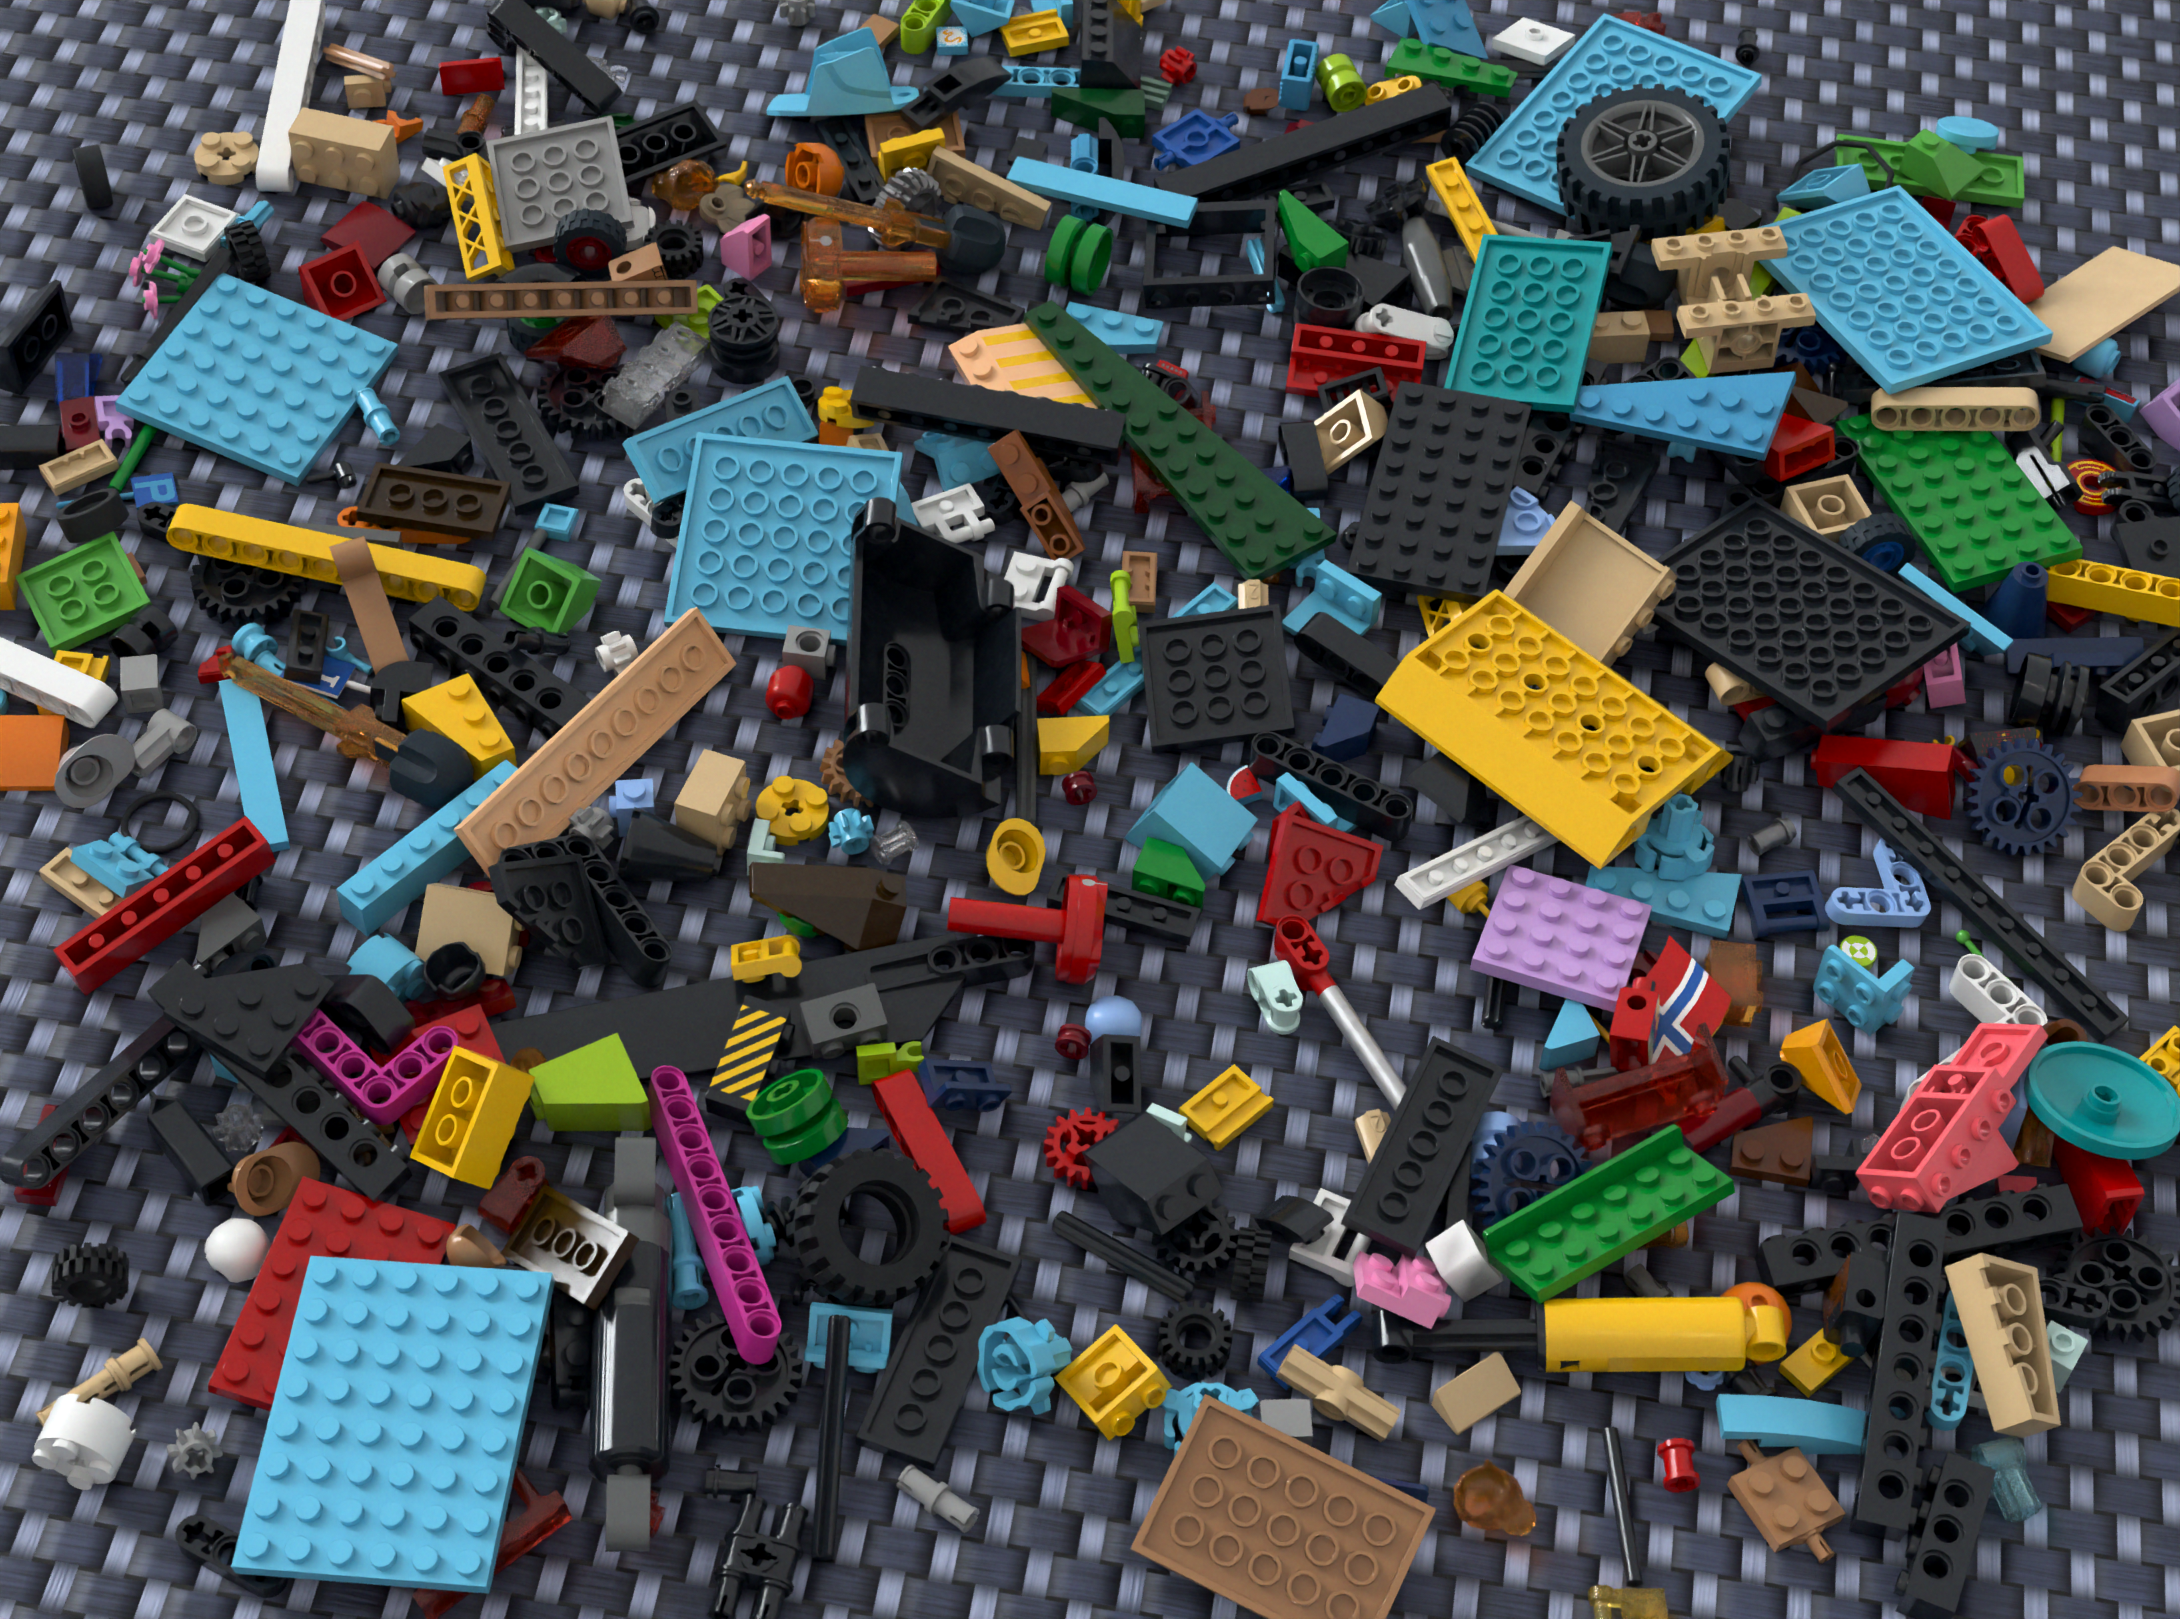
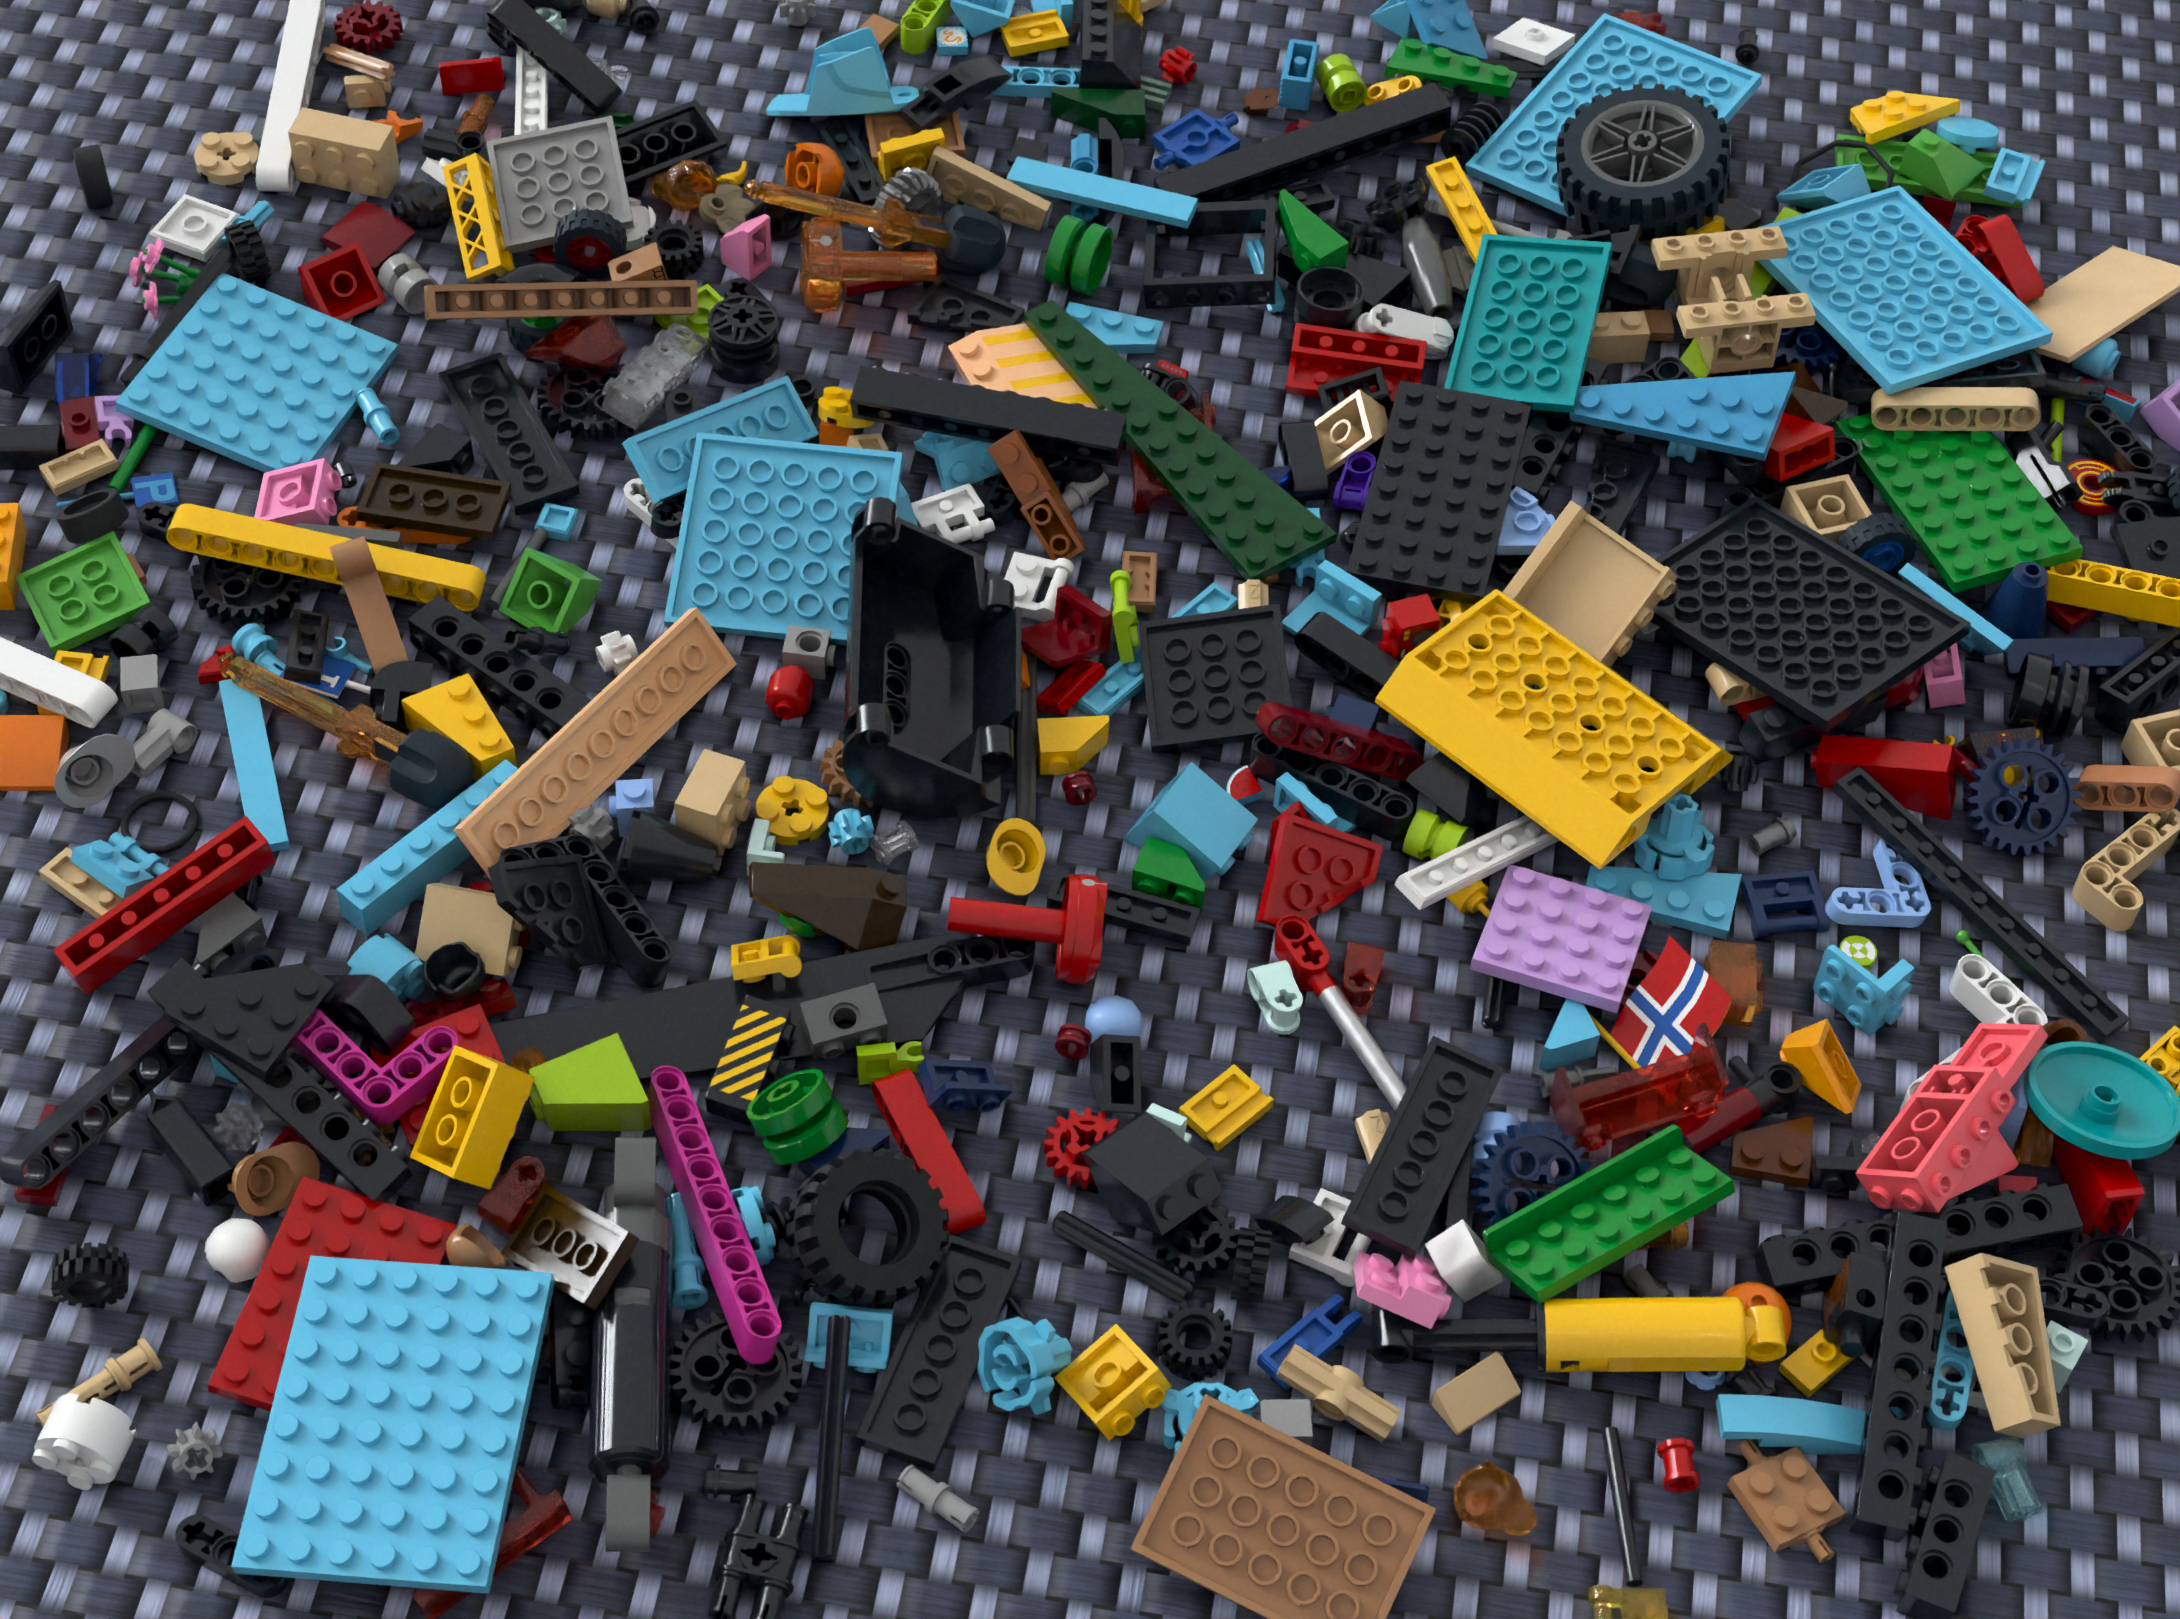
red torso [1609,977,1660,1076] -> none
none -> bright pink plate [254,458,342,526]
none -> dark red gear [334,0,403,55]
none -> dark red beam [1255,702,1424,782]
none -> dark purple piece [1333,451,1376,514]
none -> clear red piece [1341,940,1385,1015]
none -> red brick [1378,594,1441,662]
none -> lime wheel [1402,808,1469,860]
none -> yellow wing [1850,91,1960,145]
none -> medium azure plate [1983,147,2045,208]

